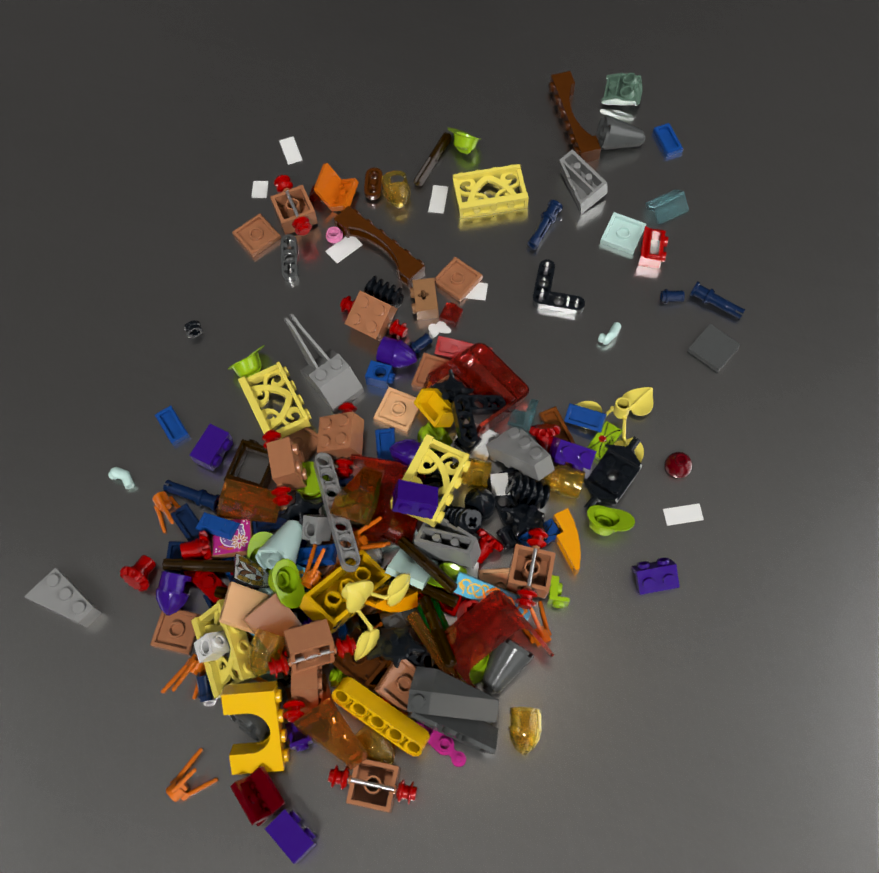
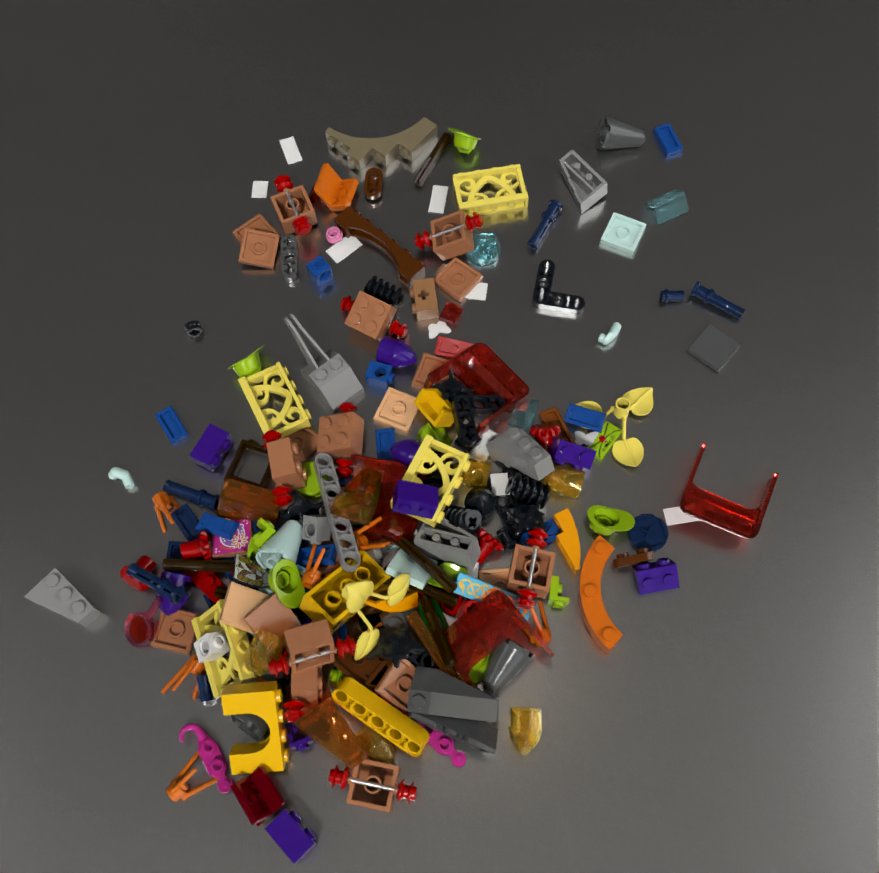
clear yellow helmet [381,170,411,208] -> none
dark blue pin [409,333,432,354] -> none
reddish brown arch [548,71,601,162] -> none
black plate [583,436,642,510] -> none
sand green slope [601,73,643,106] -> none
red window [638,226,669,269] -> none
dark red brick [665,452,692,478] -> none
none -> piece [124,596,164,647]
none -> dark blue pin [127,563,185,604]
none -> dark pink piece [179,723,233,794]
none -> nougat tile [238,228,280,269]
none -> lime bracket [252,518,276,552]
none -> blue brick [306,255,333,288]
none -> dark tan arch [325,117,438,172]
none -> nougat brick [414,210,483,261]
none -> clear light blue tile [466,233,501,267]
none -> white sticker [574,431,599,446]
none -> orange brick [578,535,623,655]
none -> reddish brown plate [613,547,655,568]
none -> dark blue tile [627,514,669,553]
none -> clear red windscreen [679,443,779,540]

